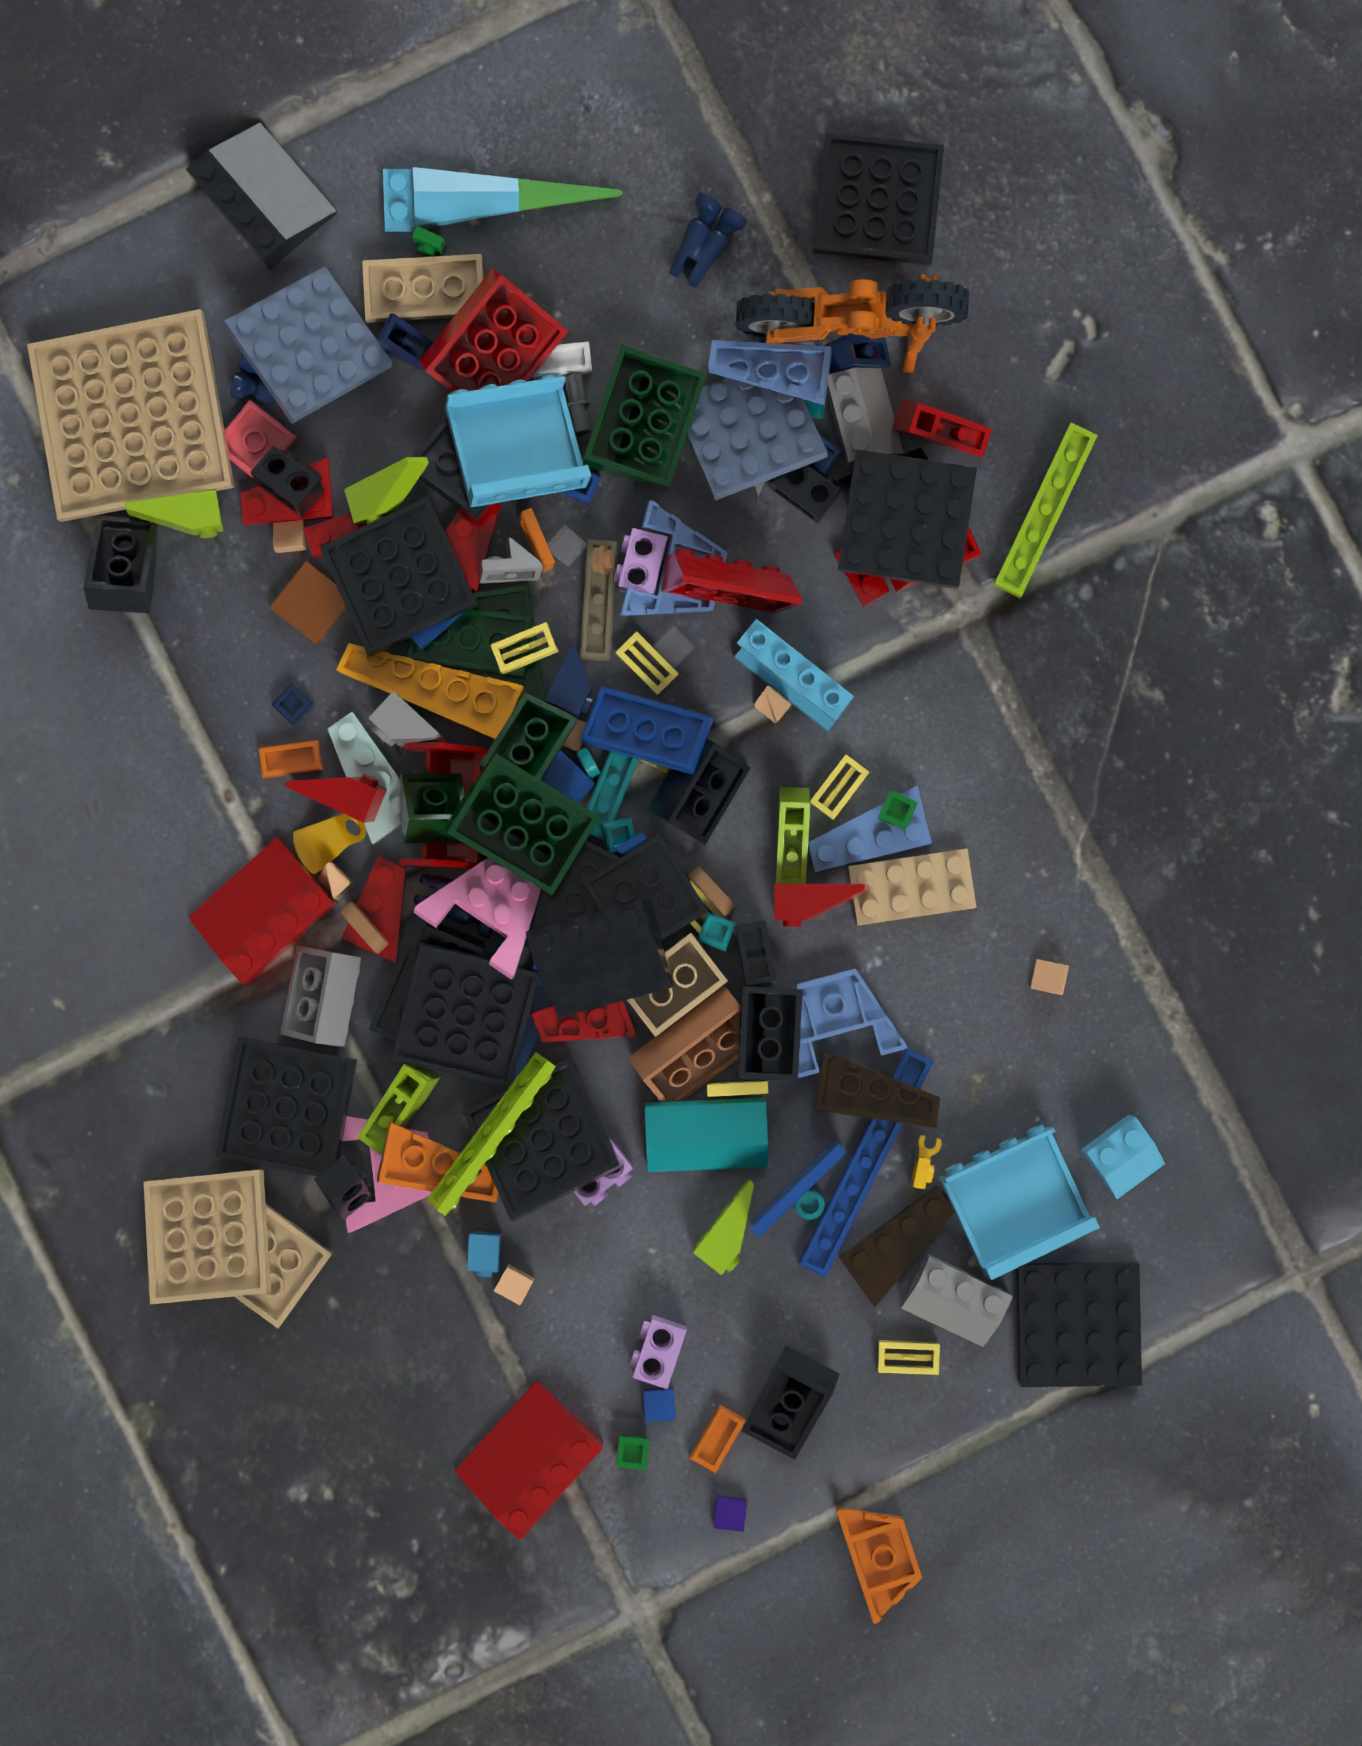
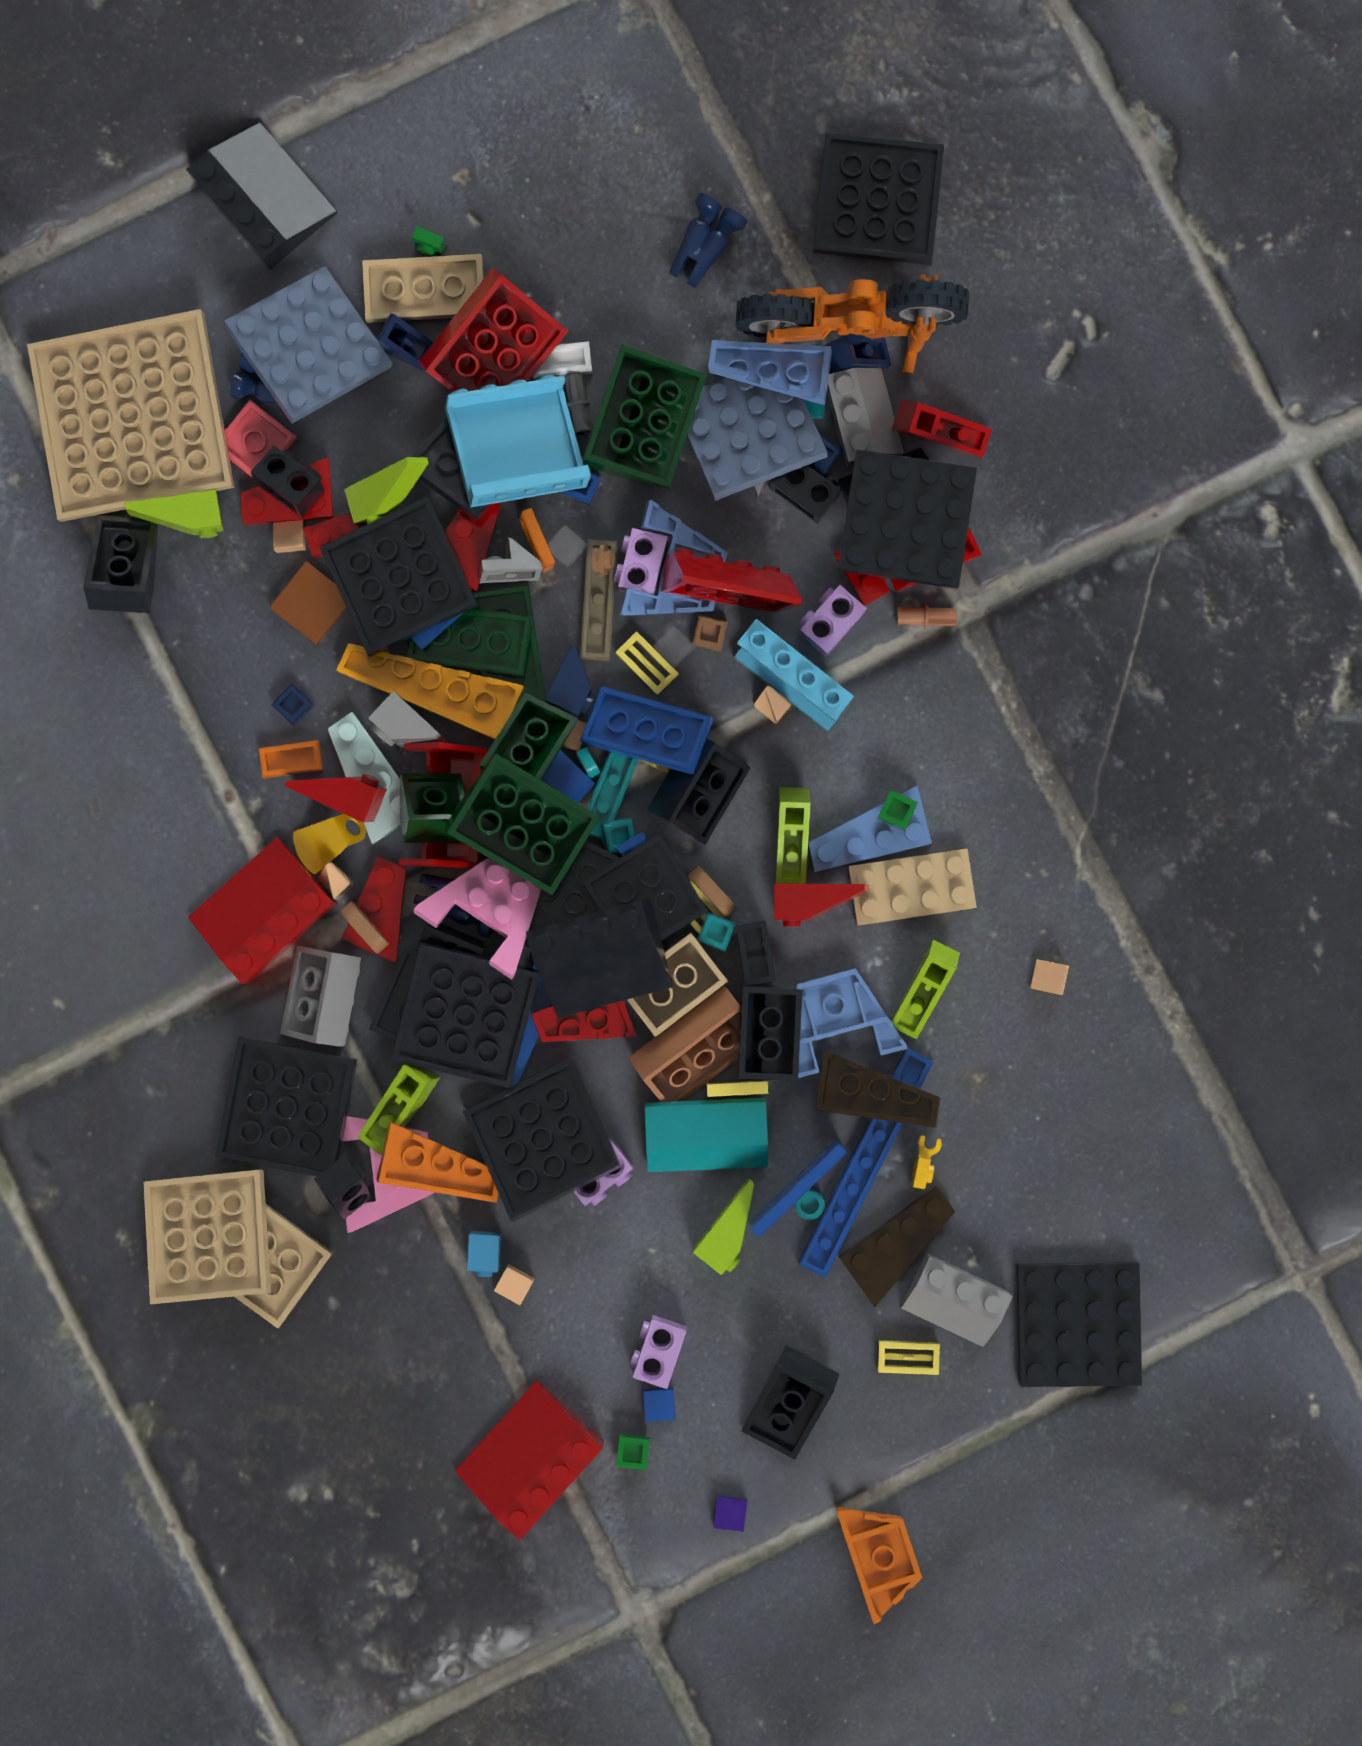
medium azure plate [383,167,623,232] -> none
lime plate [426,1052,556,1216] -> none
light yellow tile [491,622,559,674] -> none
orange tile [689,1404,746,1474] -> none
light yellow tile [810,755,870,820] -> none
medium azure panel [939,1124,1100,1280] -> none
lime plate [993,423,1098,598] -> none
medium azure slope [1081,1115,1165,1199] -> none
none -> medium nougat tile [692,615,728,652]
none -> lavender brick [799,585,867,657]
none -> lime slope [891,940,960,1039]
none -> nougat axle [897,605,957,629]

